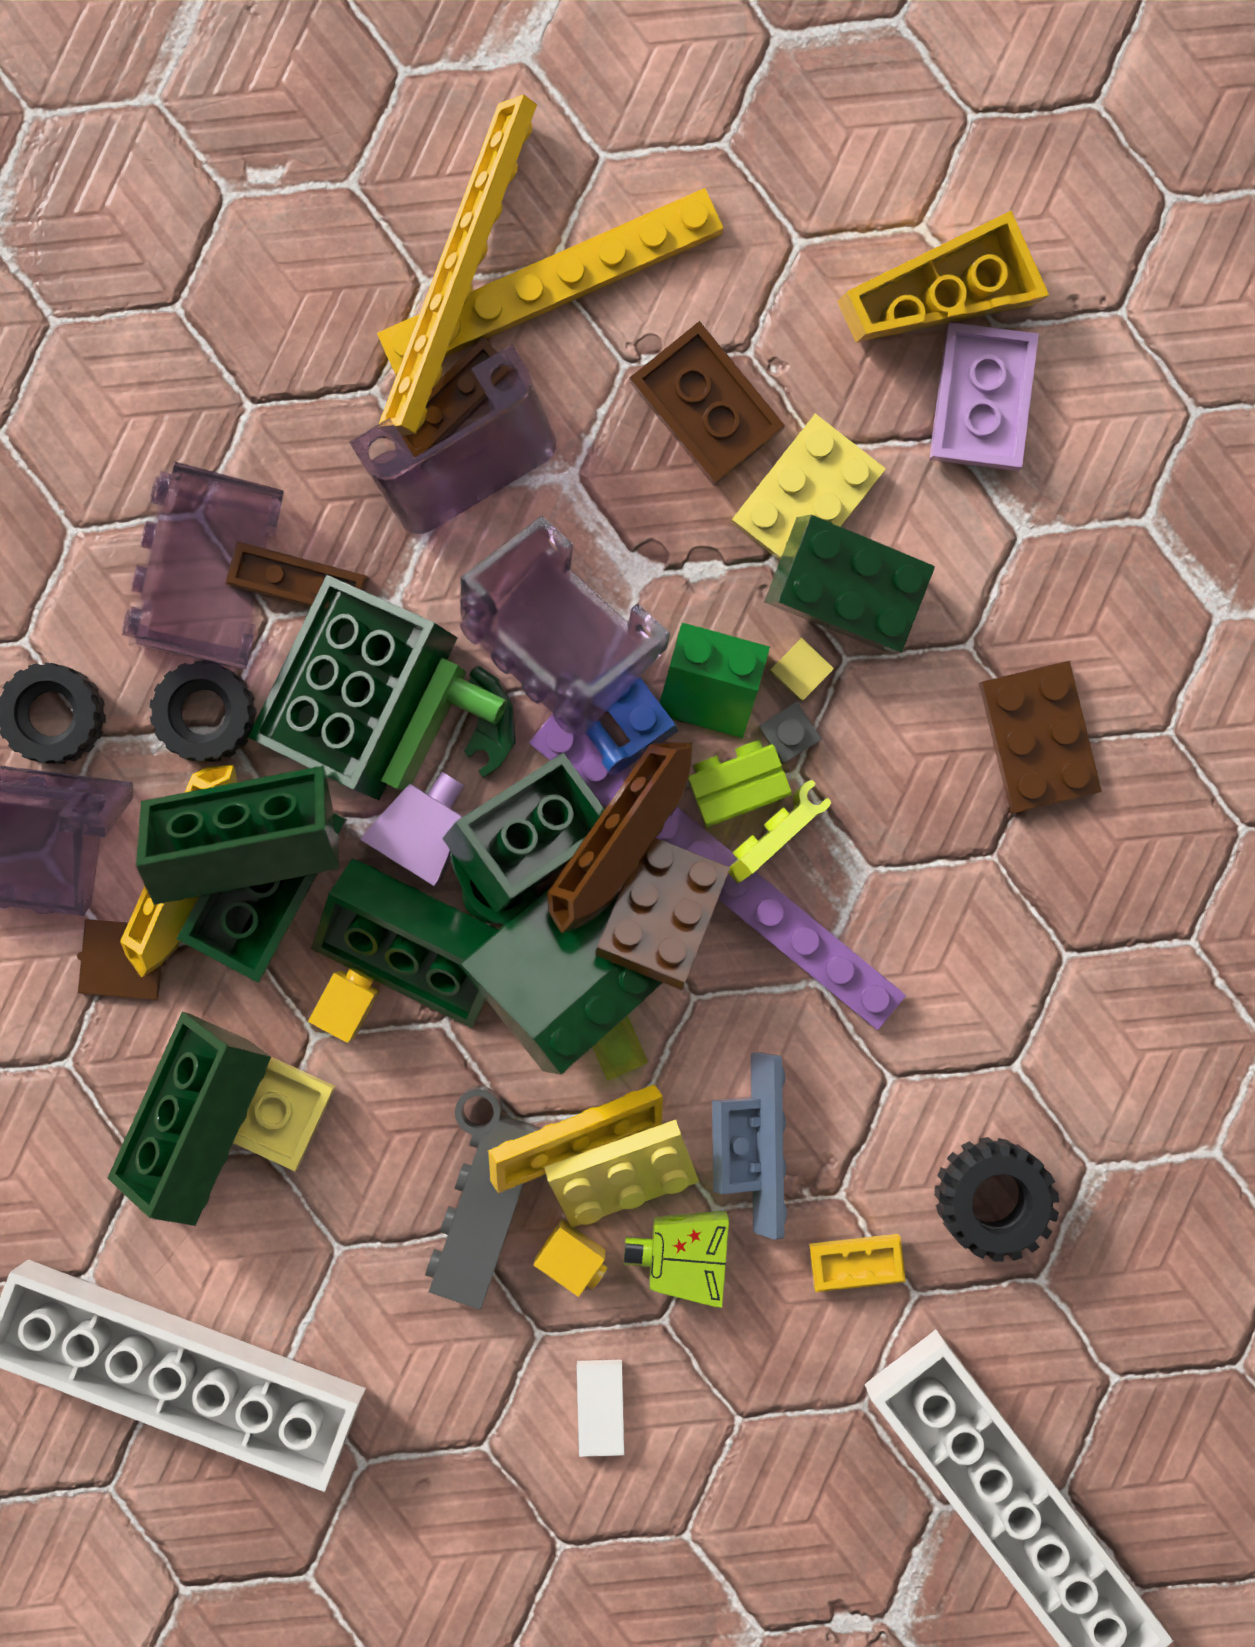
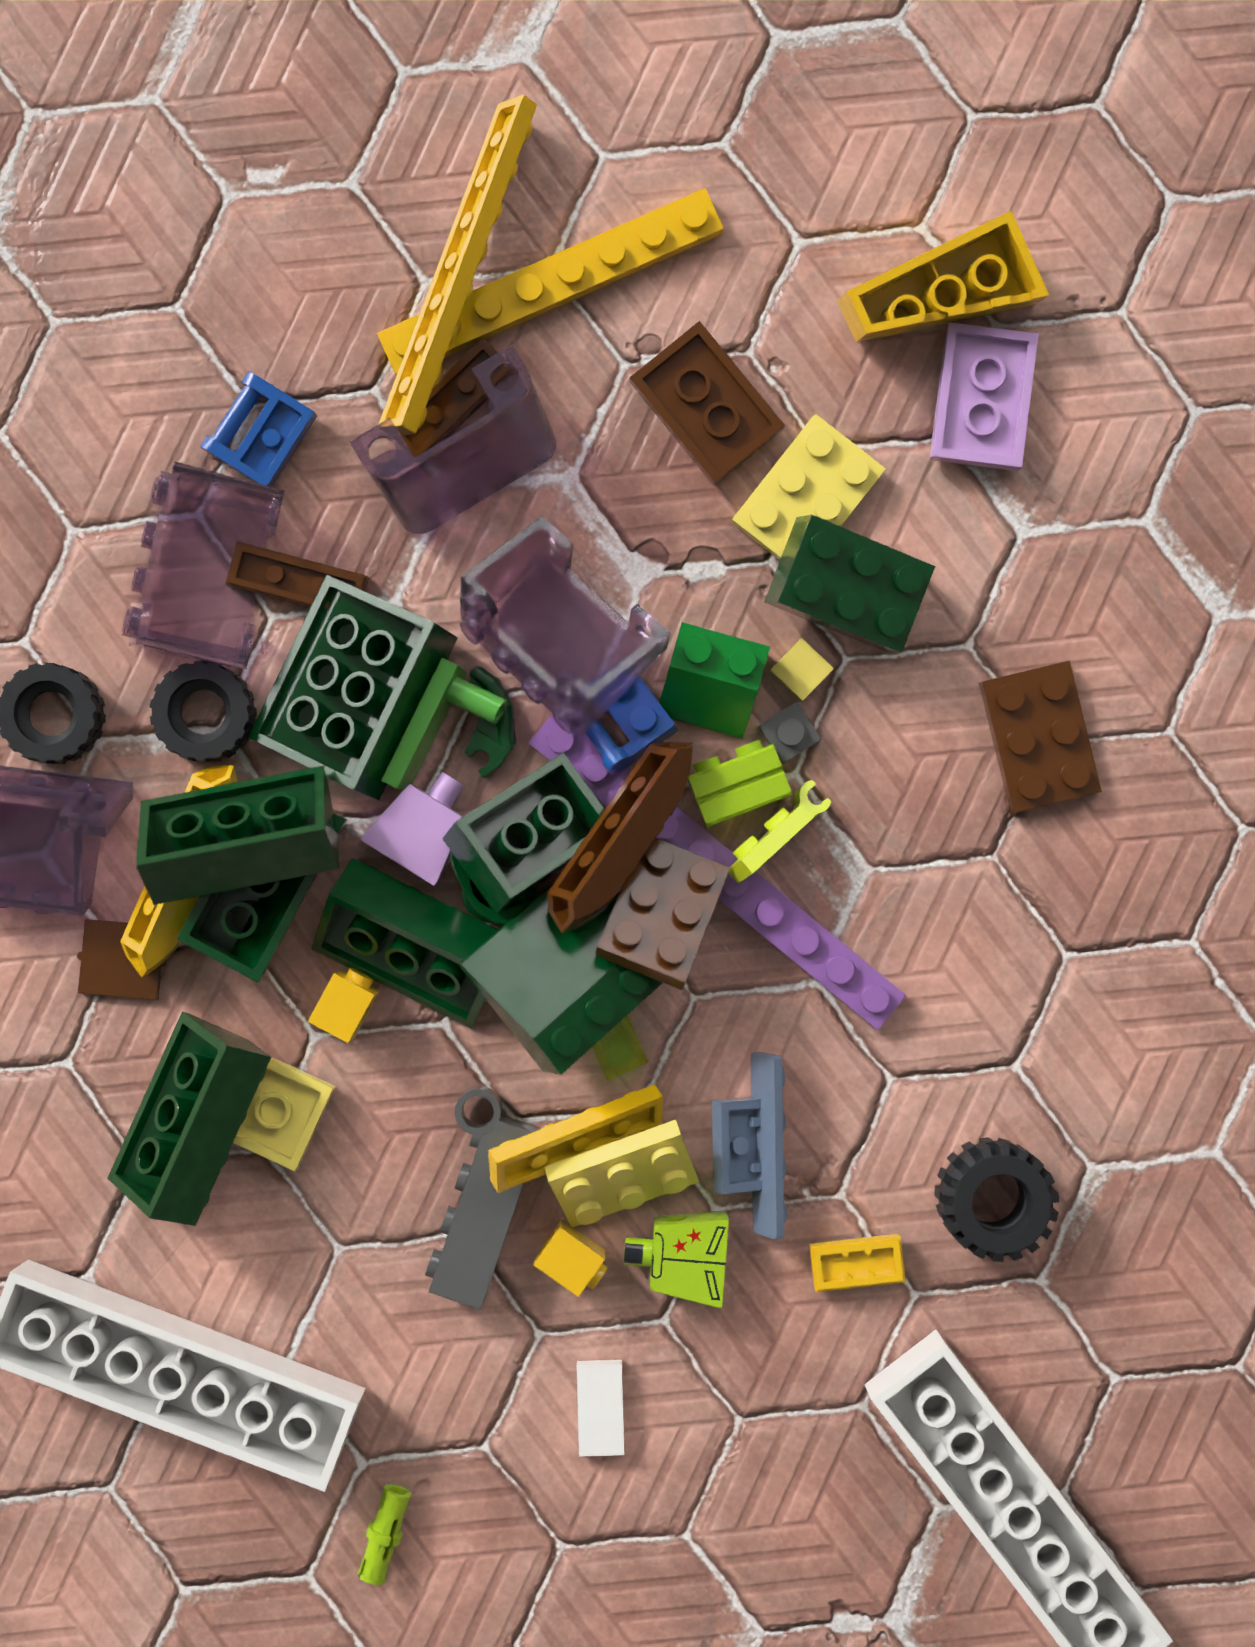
none -> blue plate [200,371,317,491]
none -> lime pin [357,1484,412,1585]

